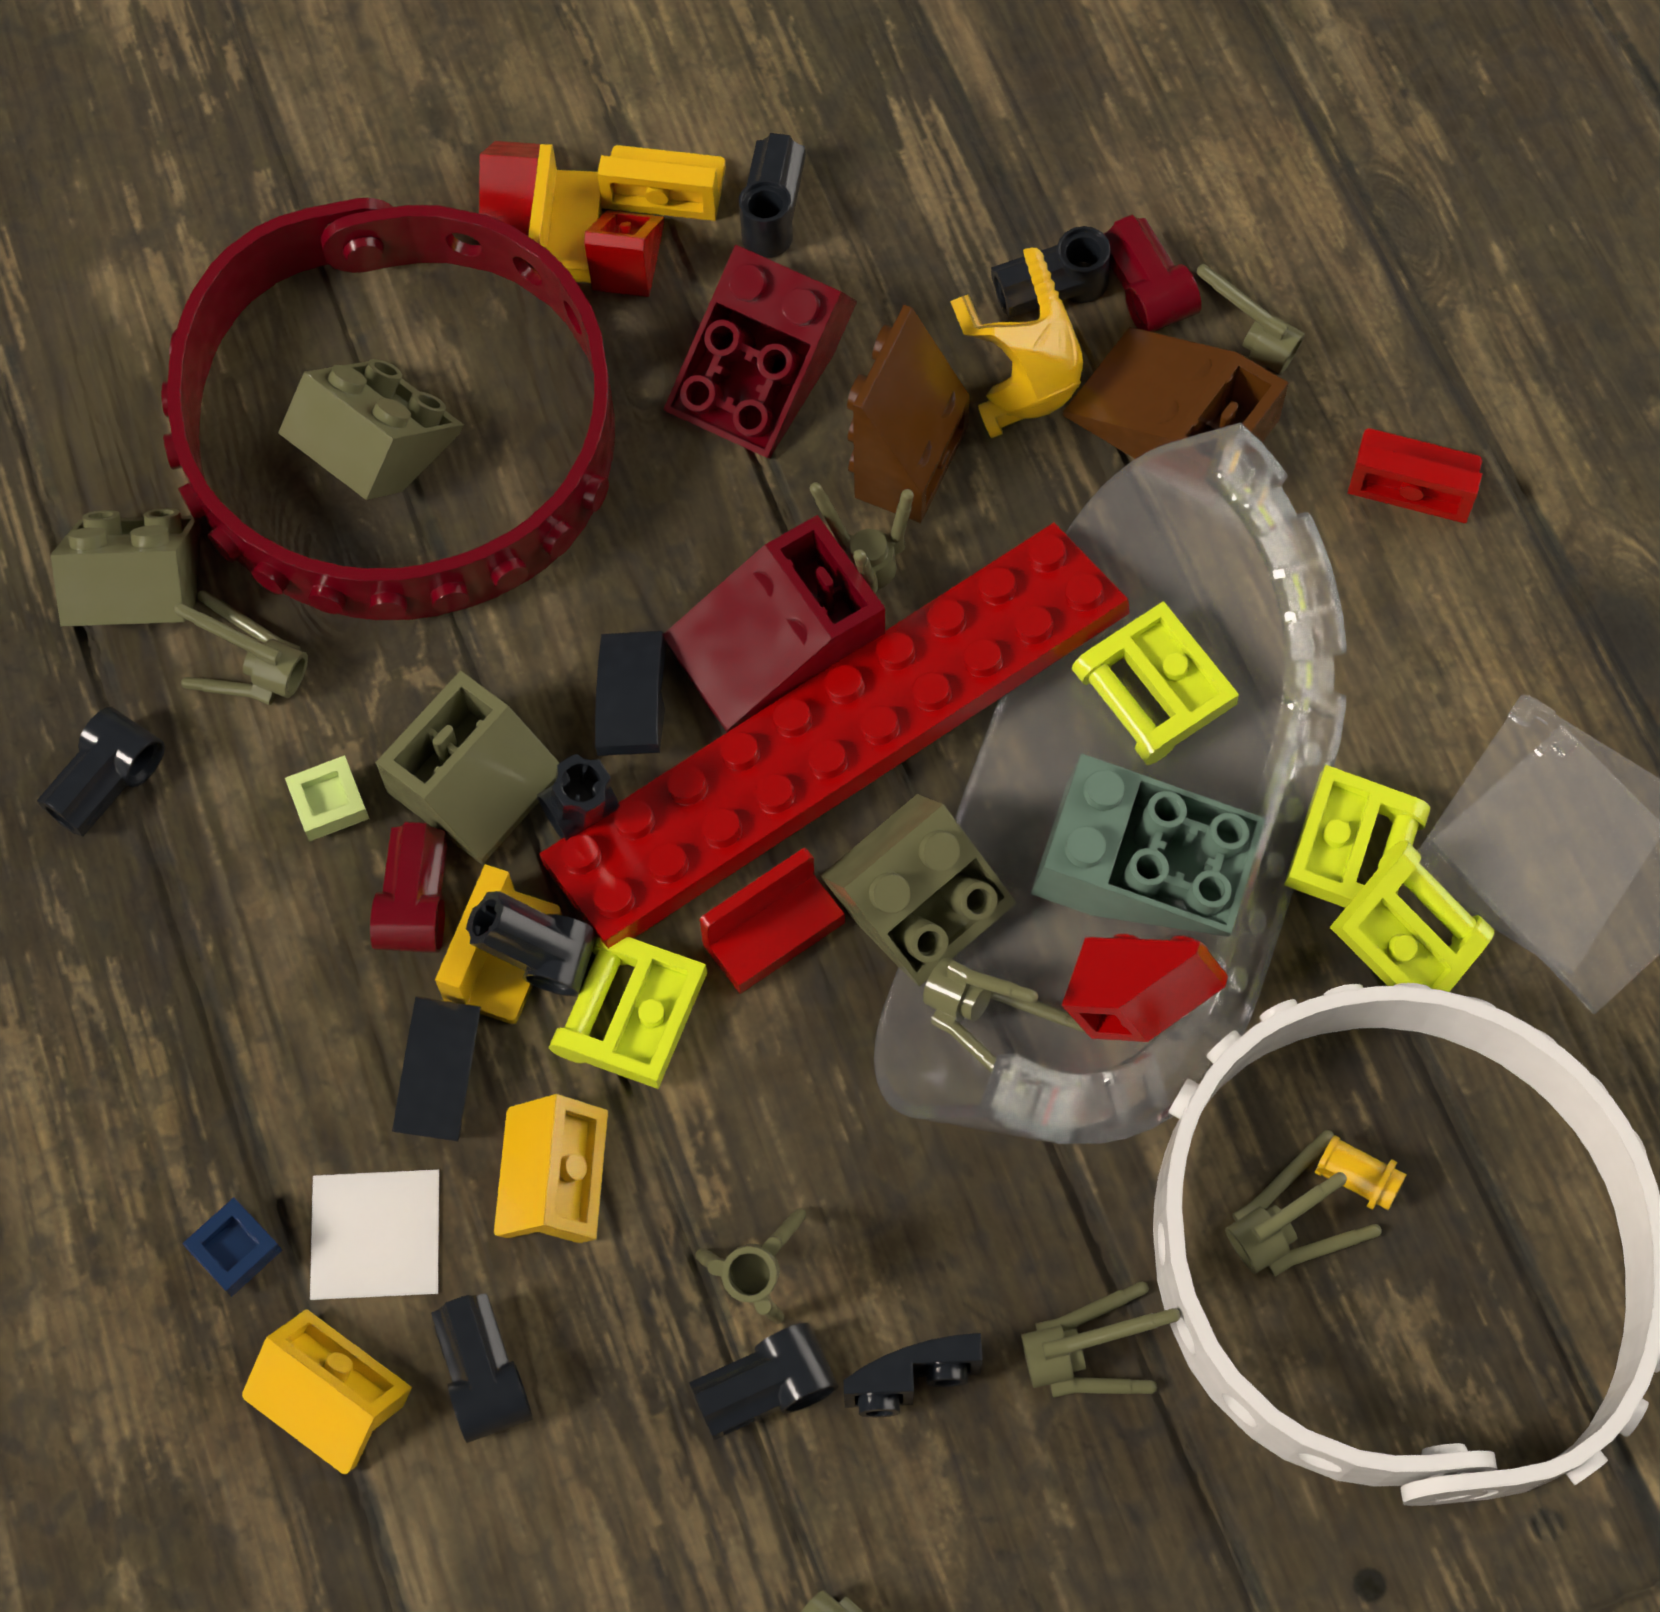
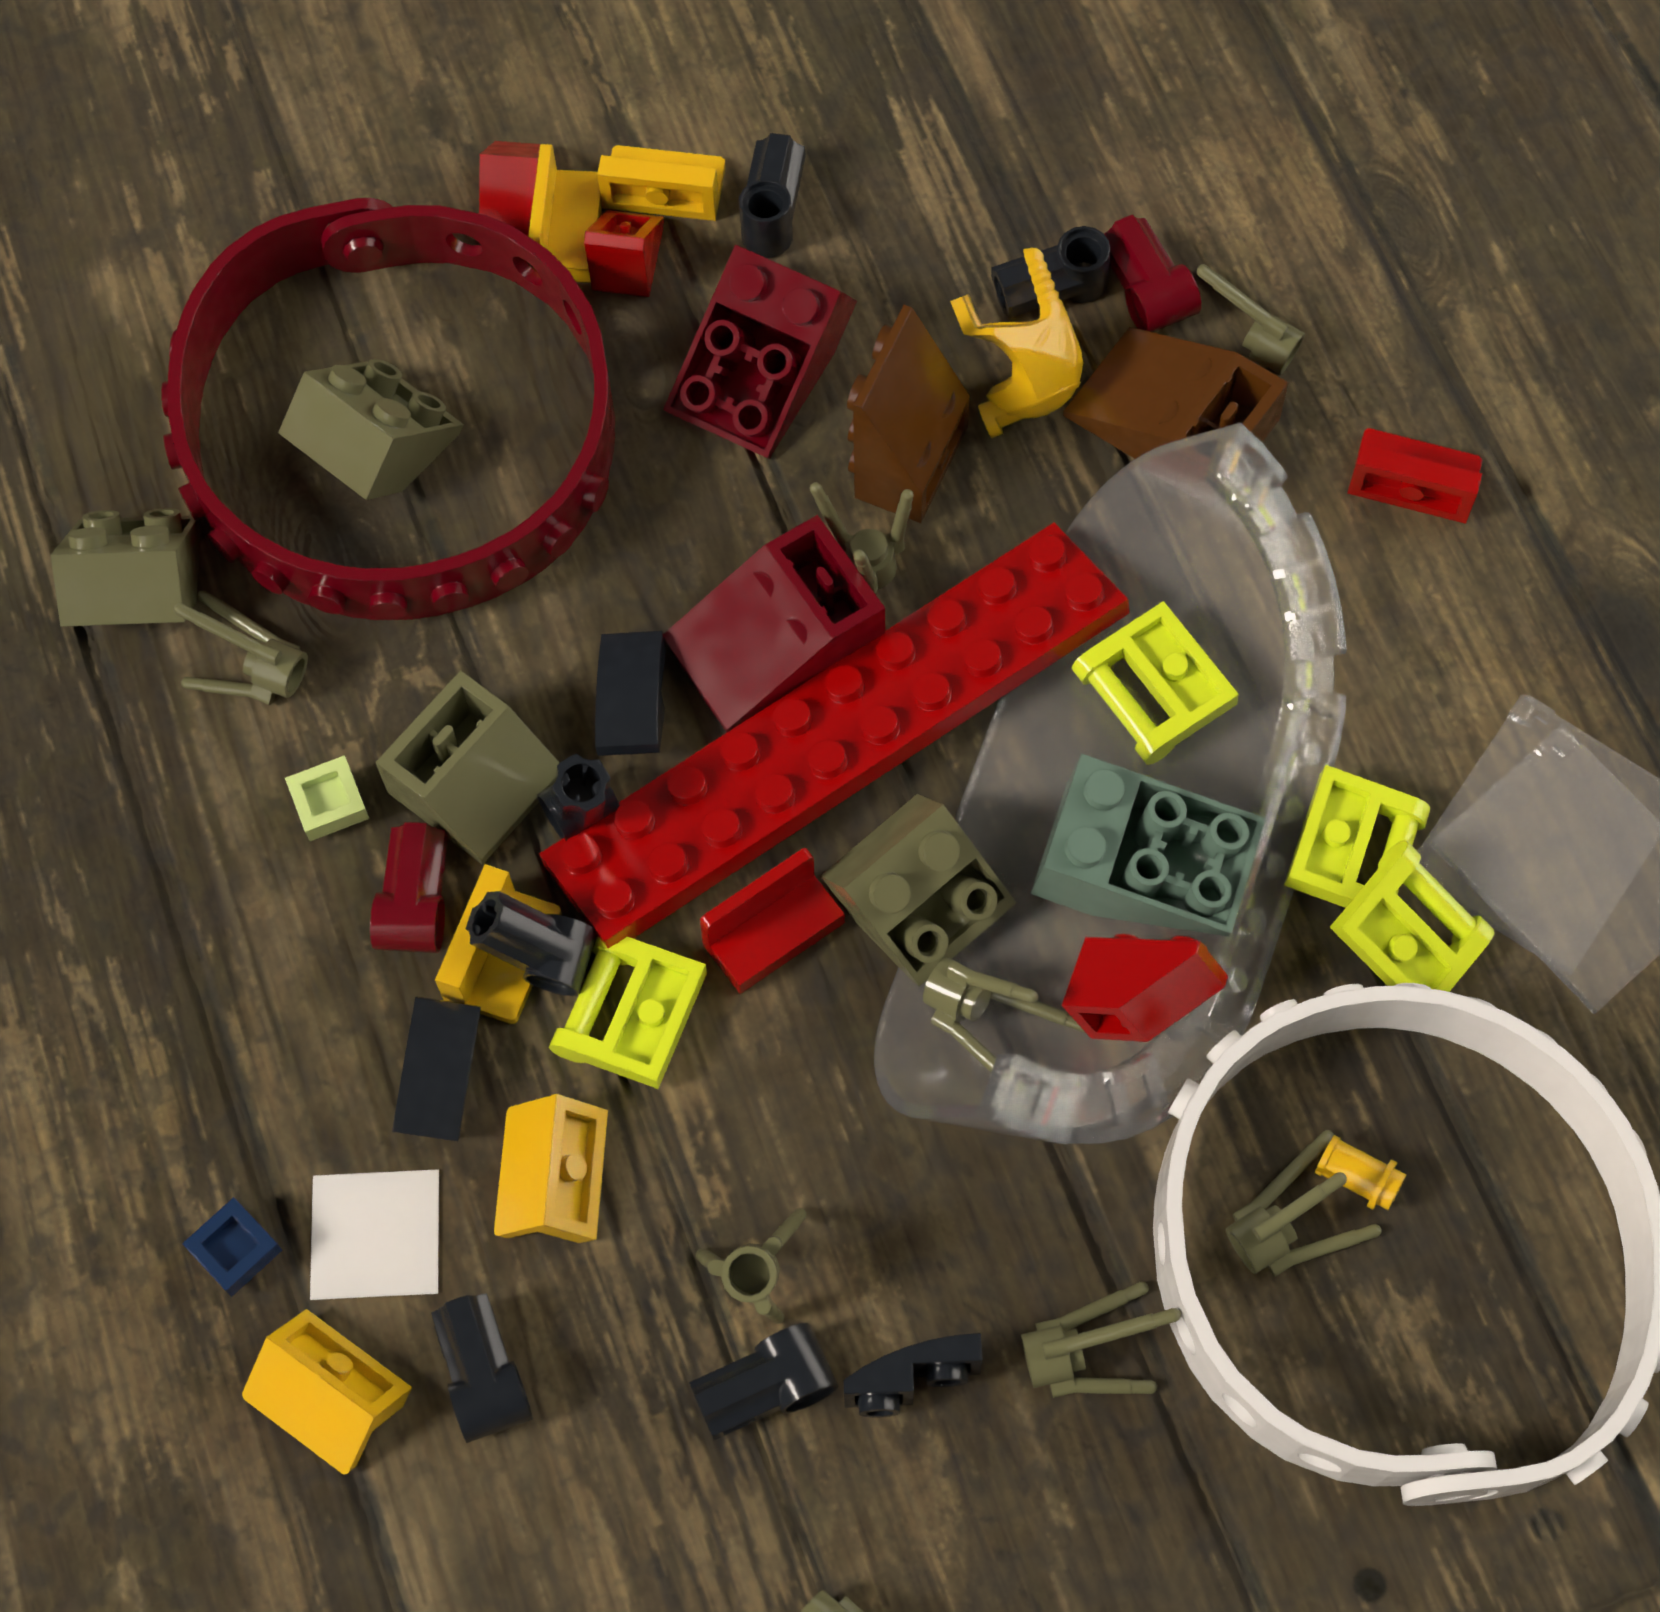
black piece [37,707,165,837] -> none

